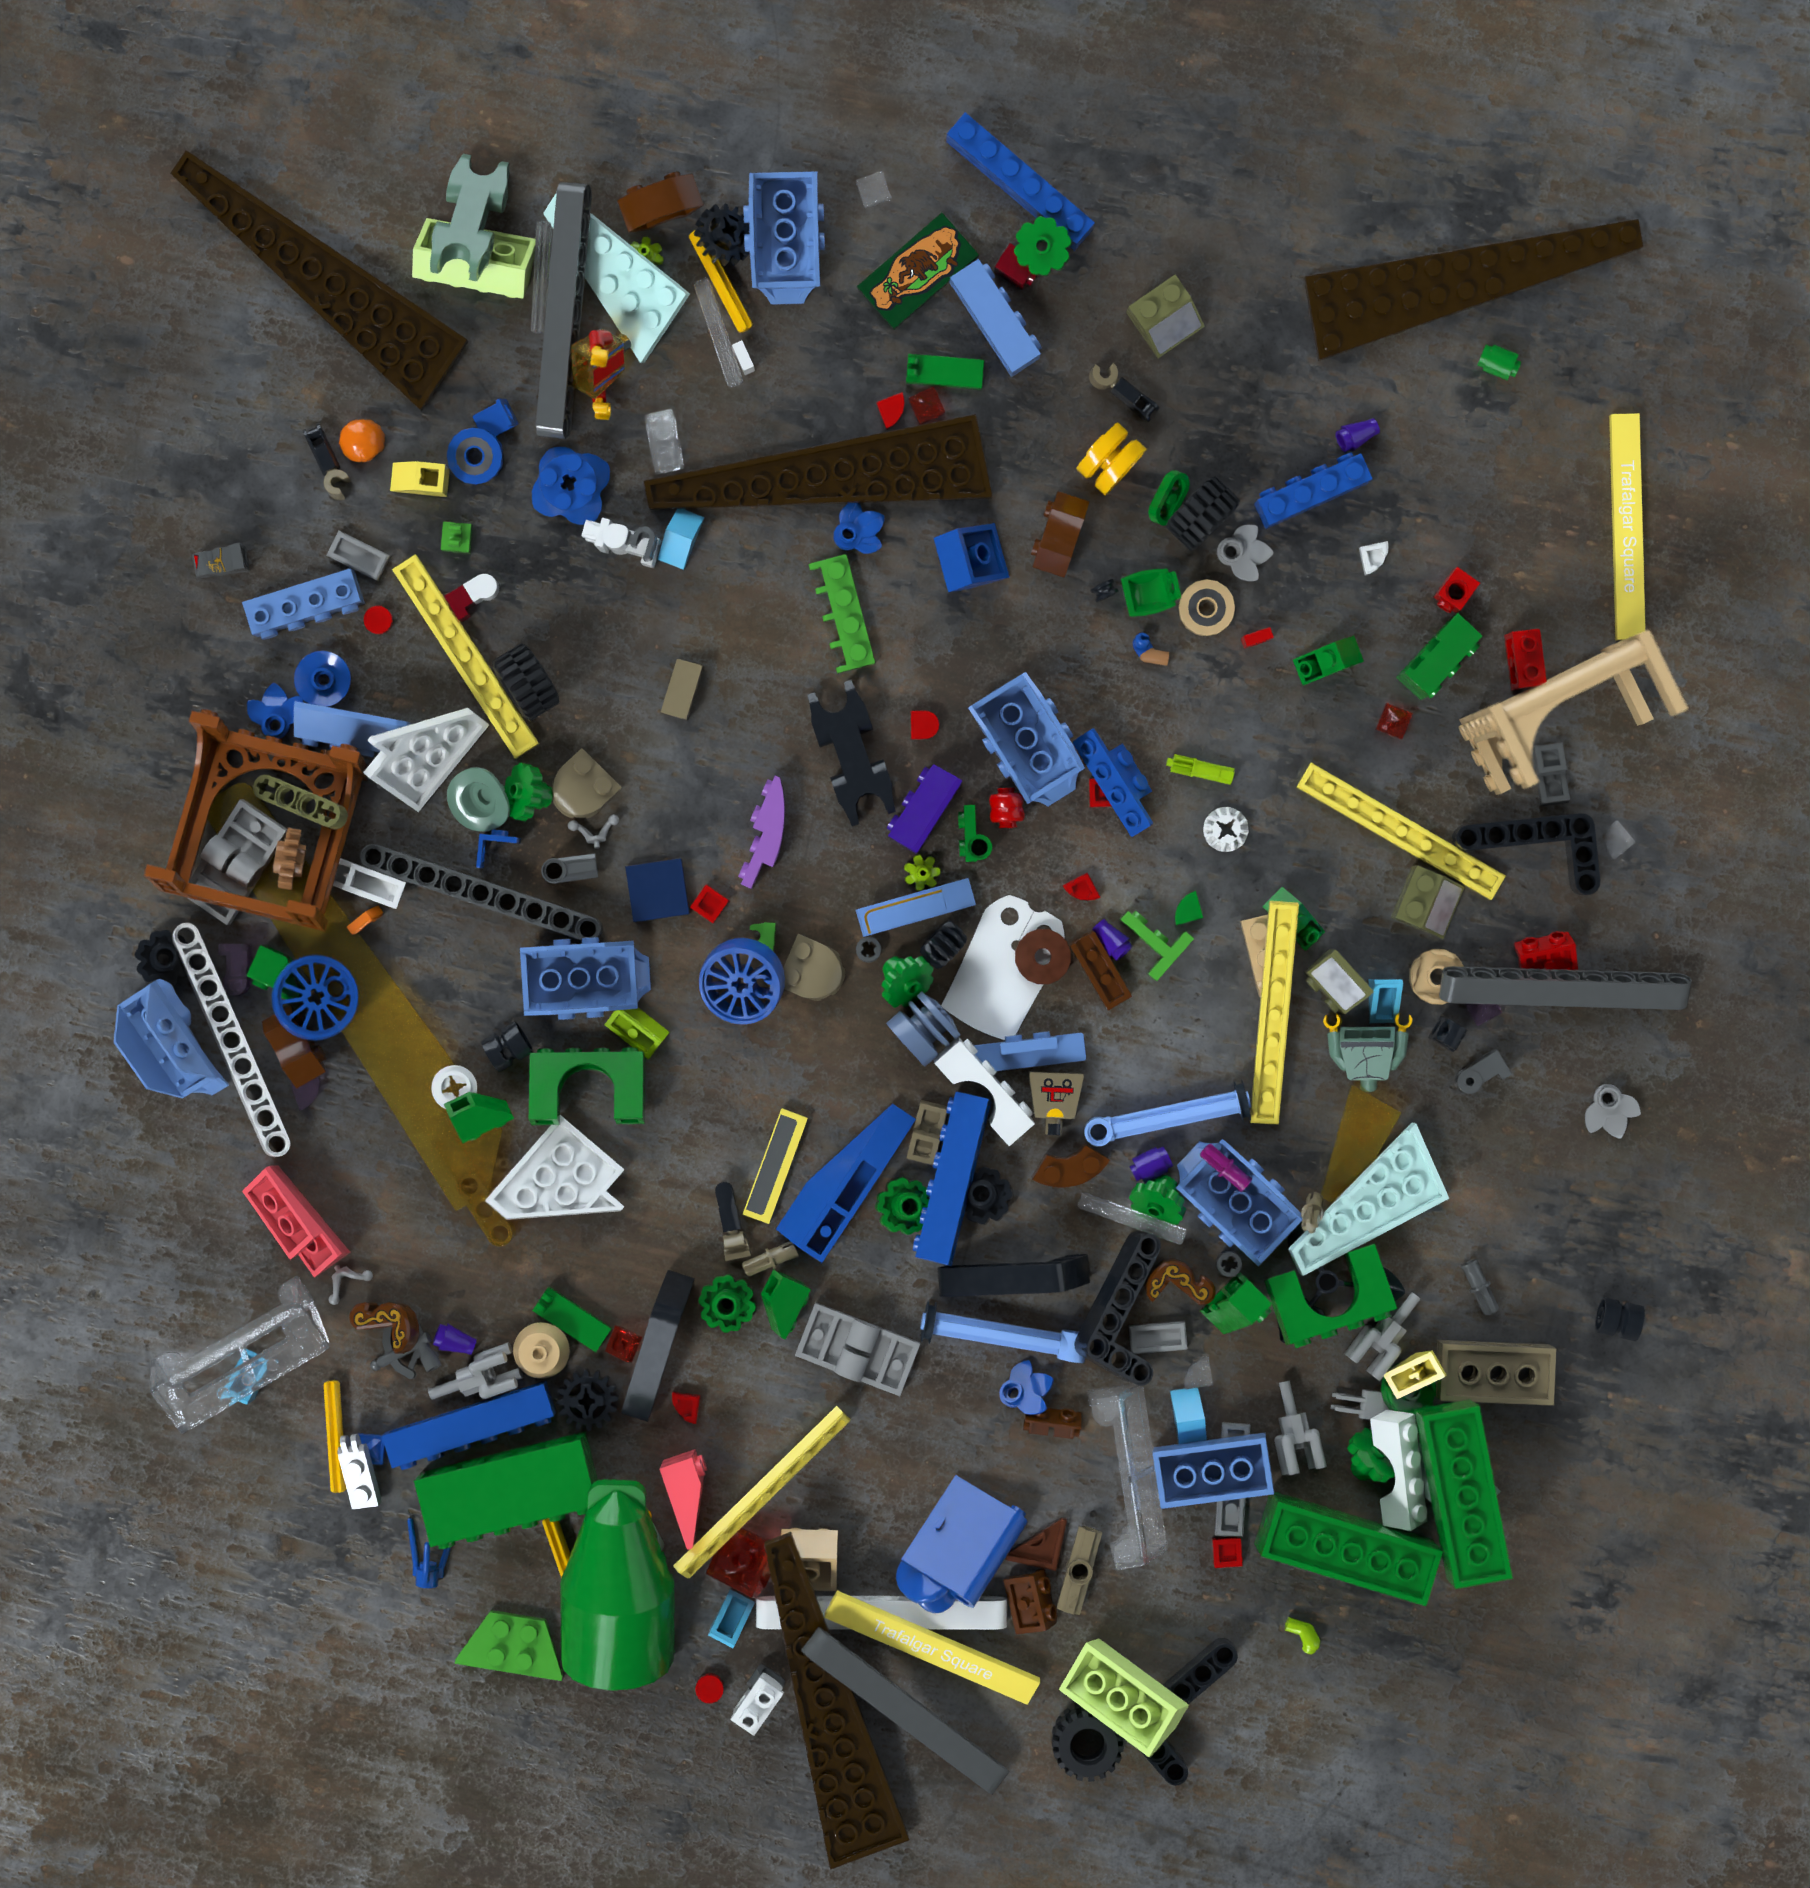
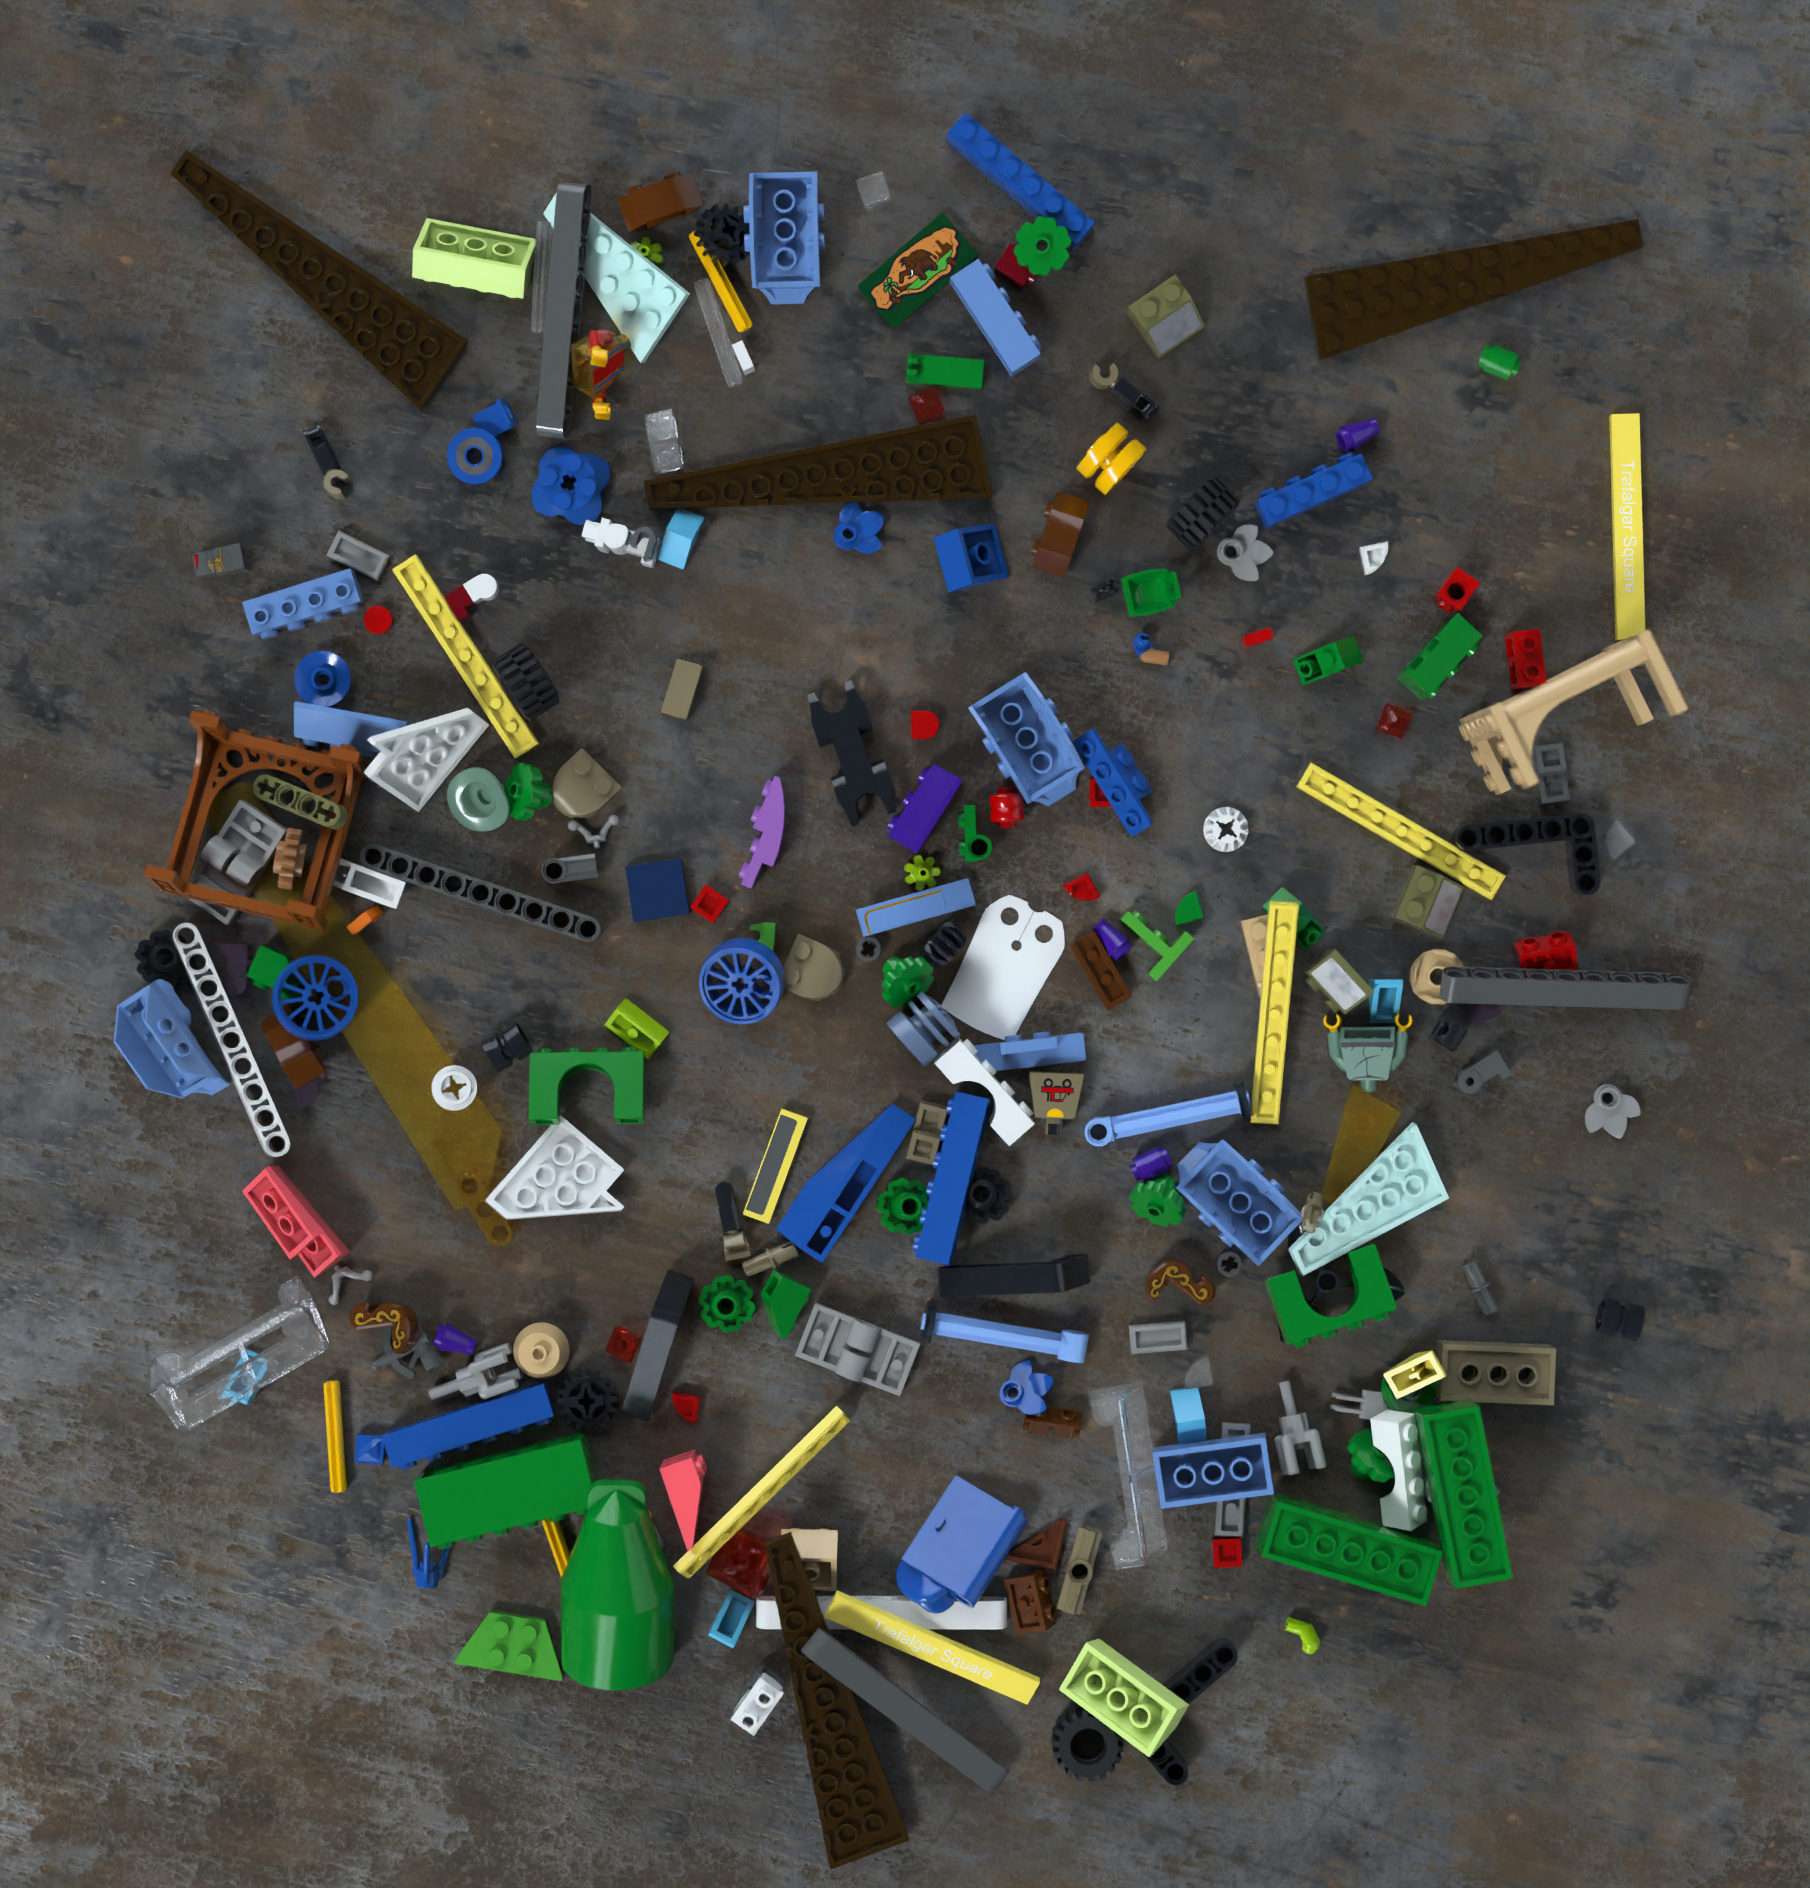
blue plate [247,683,304,739] -> none
hinge [337,1434,382,1509] -> none
orange hair [339,419,385,463] -> none
light yellow slope [390,461,450,497] -> none
sand green piece [430,153,510,282] -> none
bright green tile [441,522,473,553] -> none
green slope [444,1091,514,1143] -> none
blue bracket [476,829,521,868] -> none
medium blue slope [520,937,651,1020] -> none
green hinge [532,1286,612,1352] -> none
red tile [695,1673,724,1703] -> none
bright green hinge [809,554,875,674] -> none
red tile [876,392,904,430] -> none
copper tile [1015,929,1071,984] -> none
reddish brown brick [1031,1144,1110,1188] -> none
black beam [1074,1231,1161,1386] -> none
clear axle [1078,1192,1187,1245] -> none
green plate [1148,470,1190,526] -> none
lime piece [1166,754,1234,785] -> none
tan tile [1178,579,1235,636] -> none
magenta axle [1200,1144,1252,1192] -> none
green wedge [1200,1272,1272,1334] -> none
light grey plant [1344,1292,1420,1381] -> none

